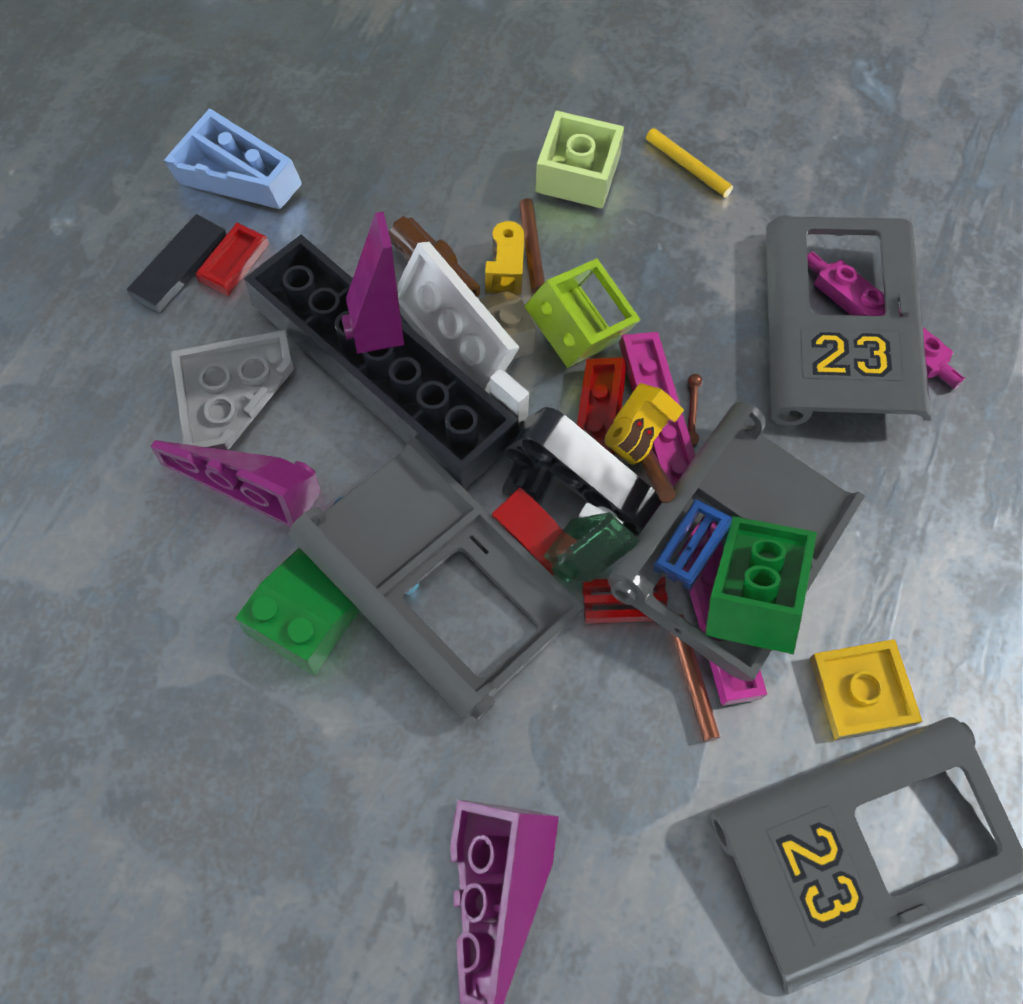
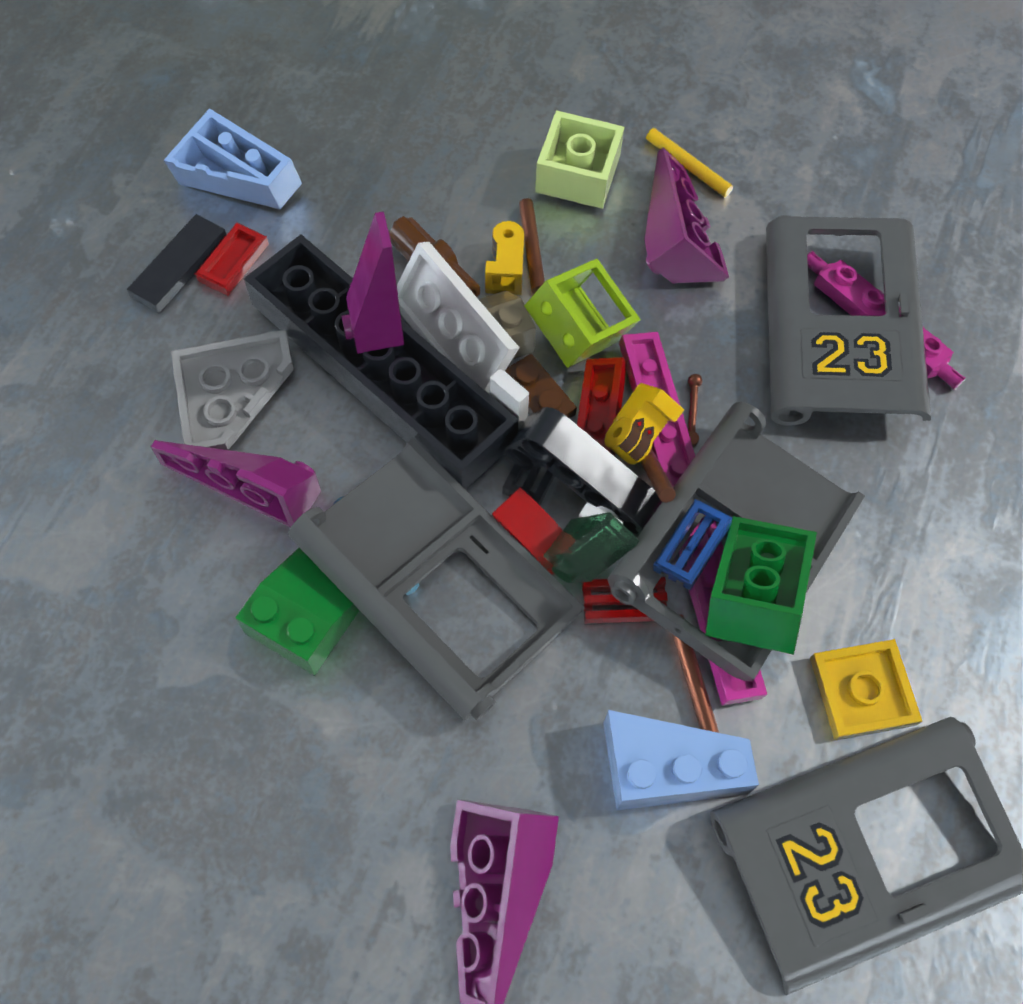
none -> reddish brown plate [505,353,577,419]
none -> light blue wedge [603,710,759,810]
none -> magenta wedge [644,148,729,283]

